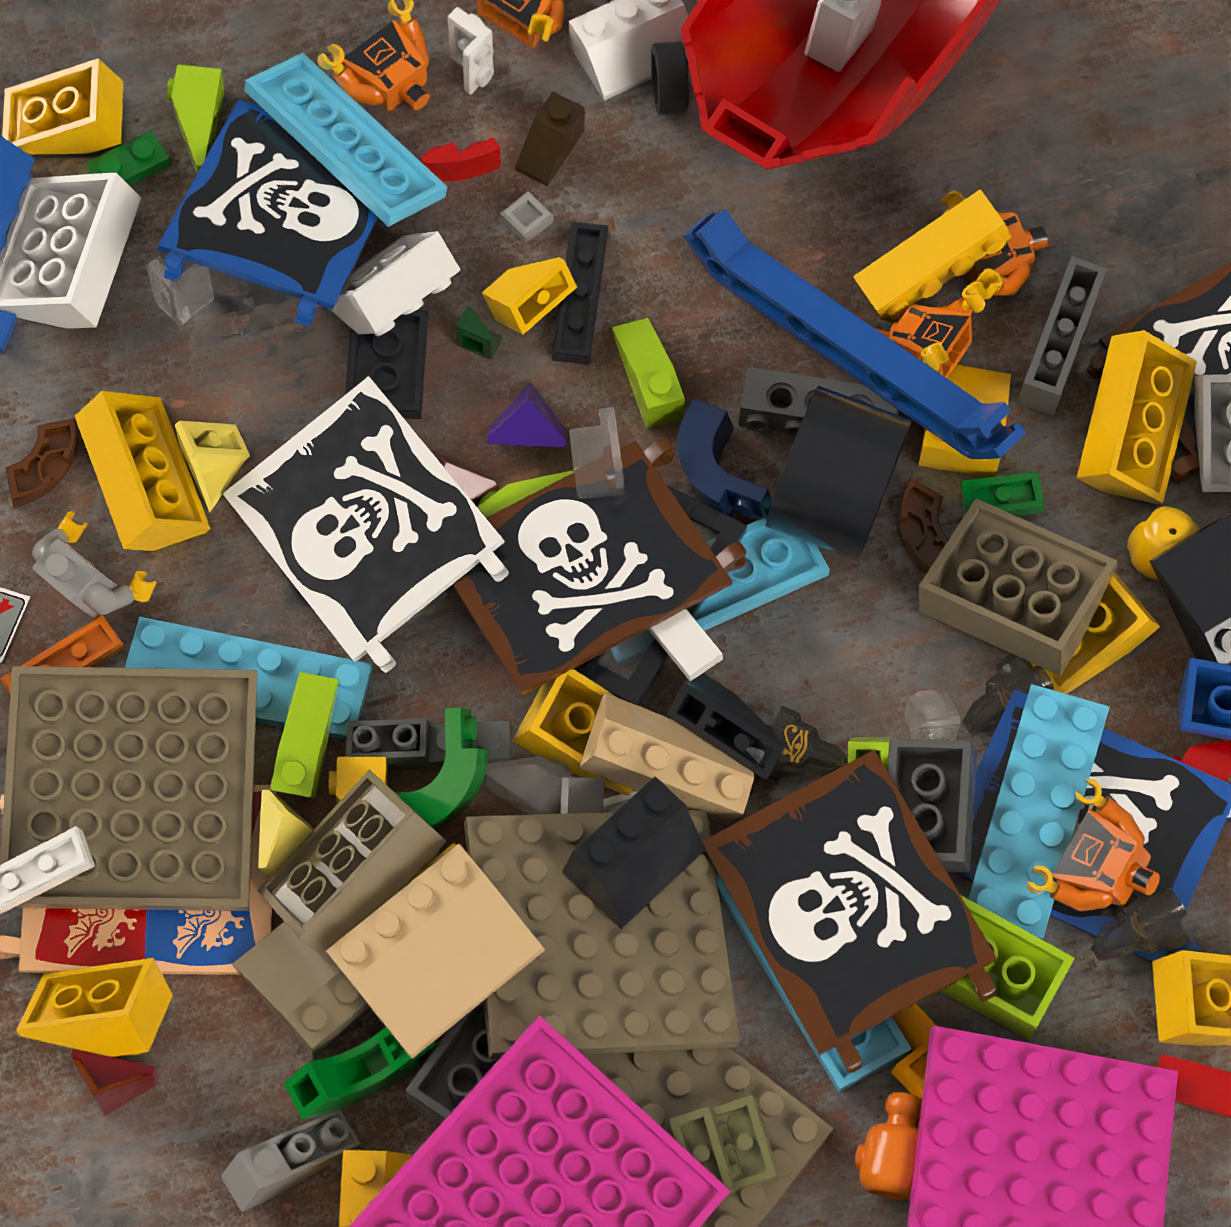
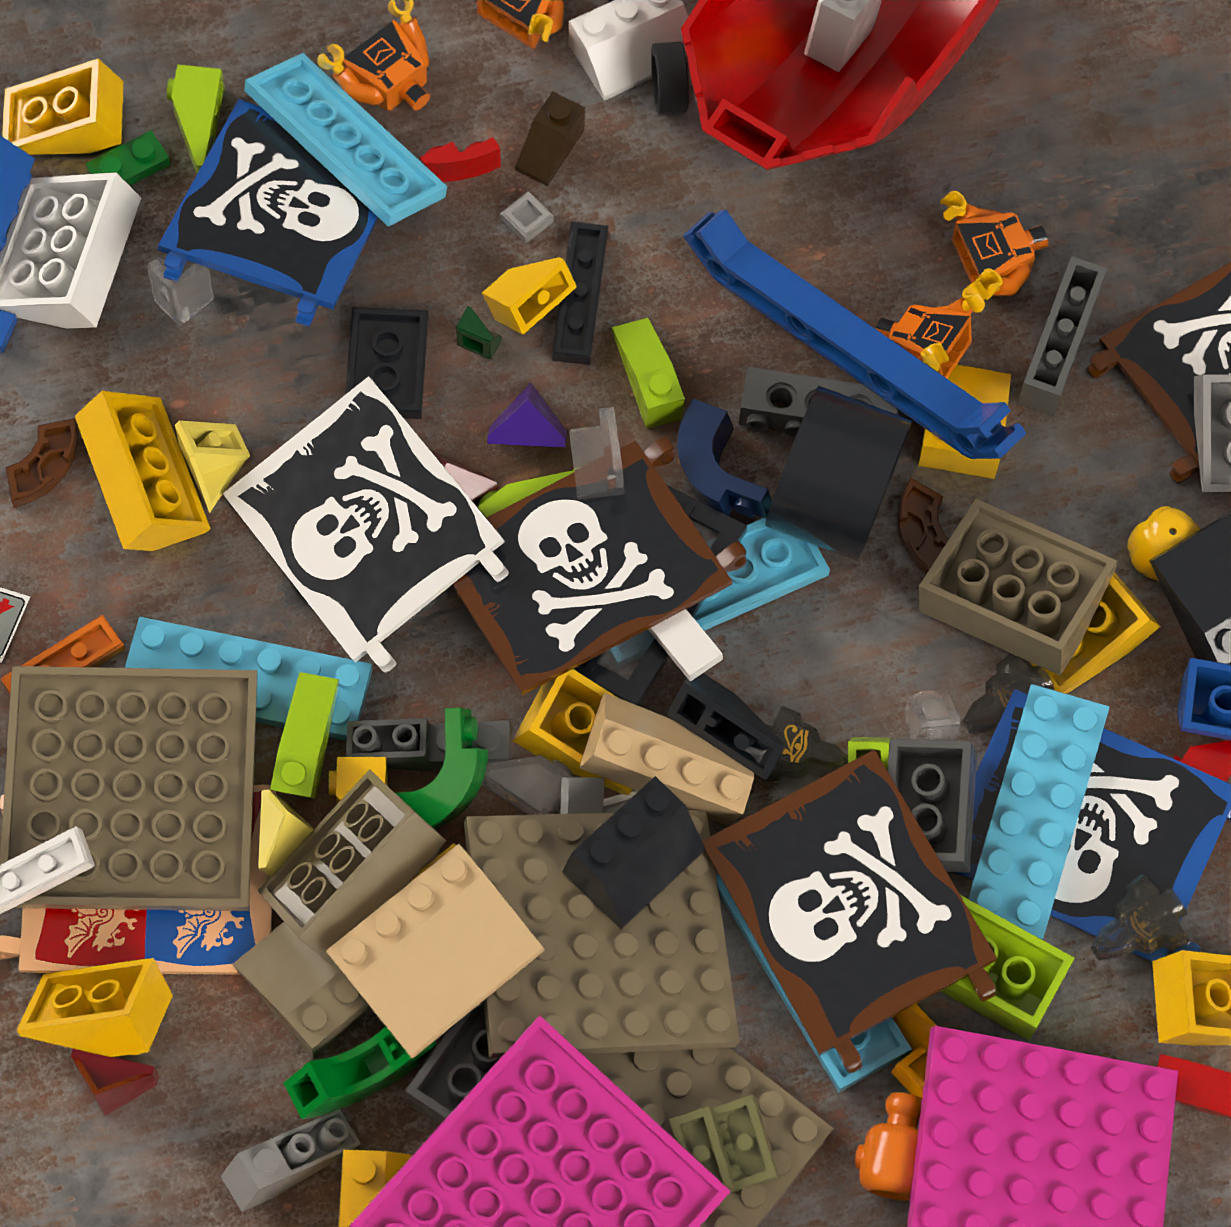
light grey torso [32,511,157,619] -> none
white slope [328,231,460,336] -> none
white bracket [448,7,494,95] -> none
yellow brick [853,189,1011,320] -> none
green plate [959,472,1045,516] -> none
orange torso [1026,779,1160,911] -> none
yellow slope [1077,330,1197,504] -> none

